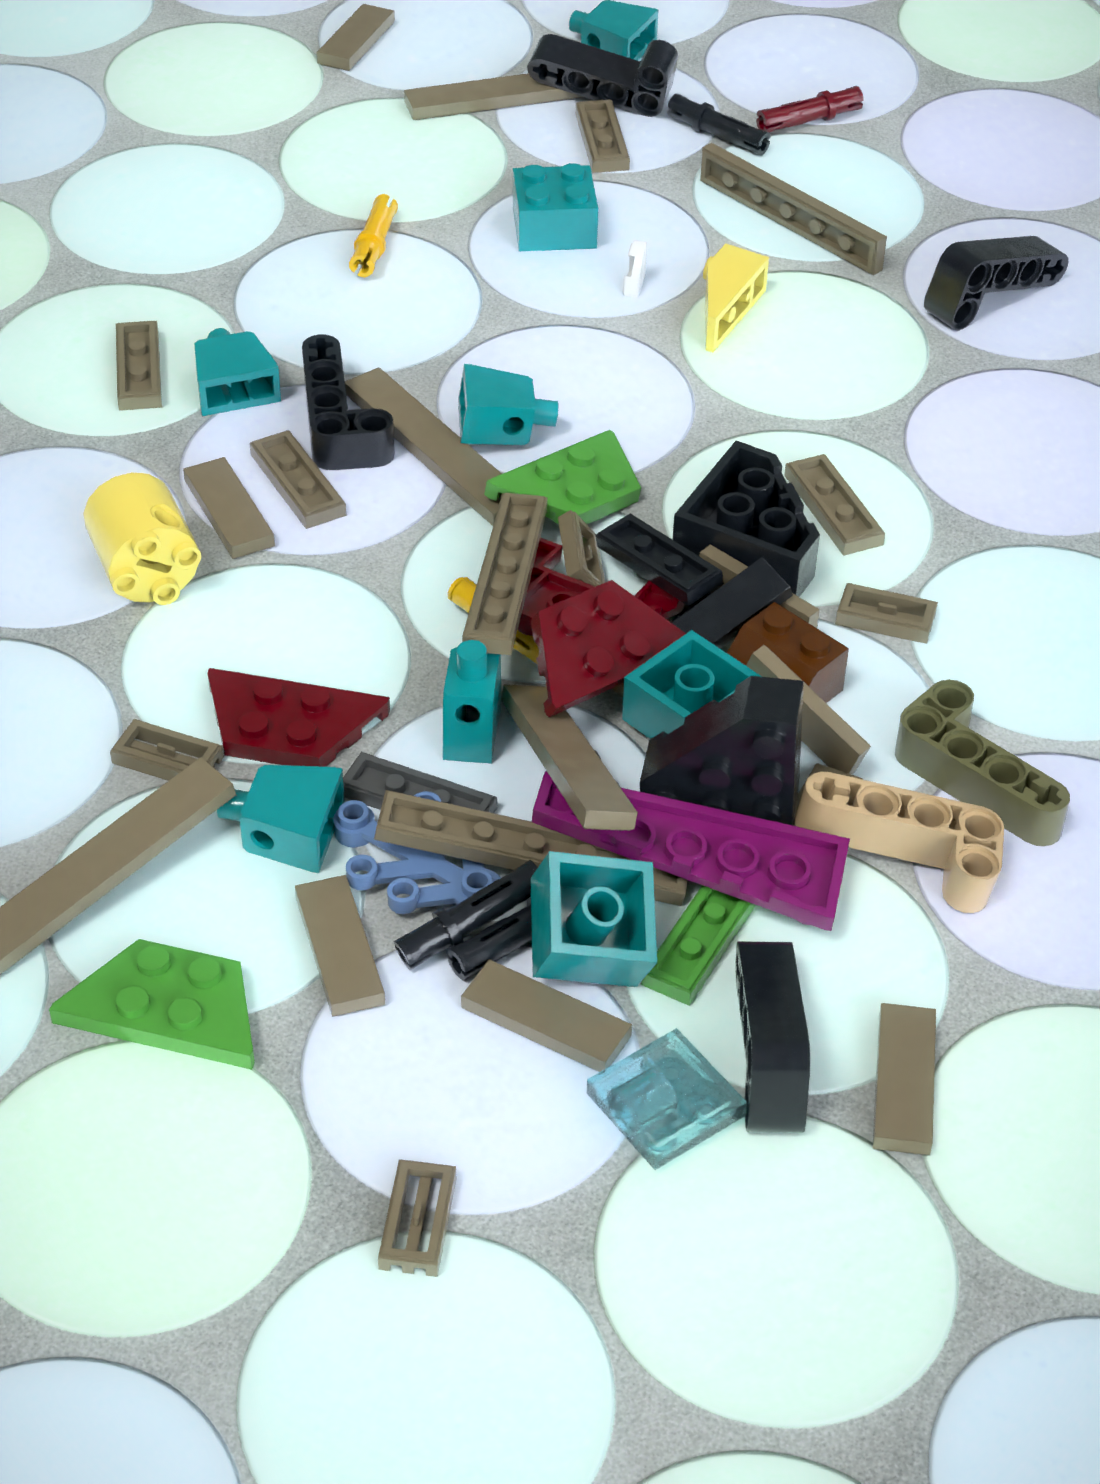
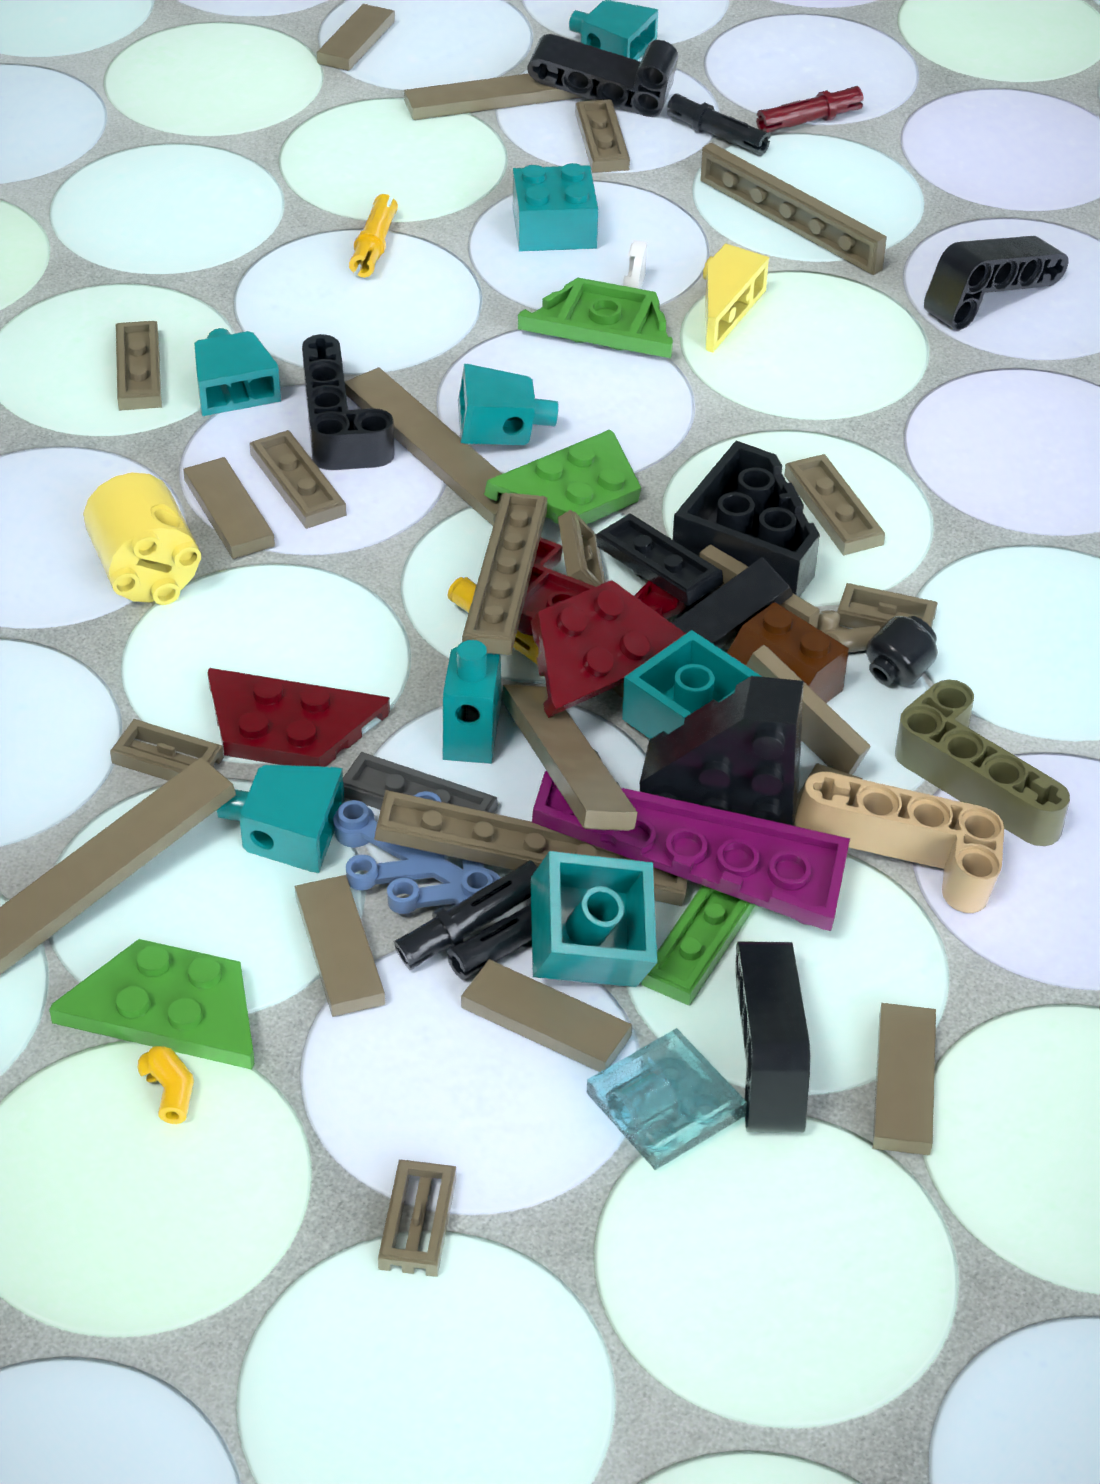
none -> yellow arm [137,1046,194,1124]
none -> bright green wing [518,277,673,358]
none -> dark tan arm [817,610,881,652]
none -> black head [866,616,938,687]

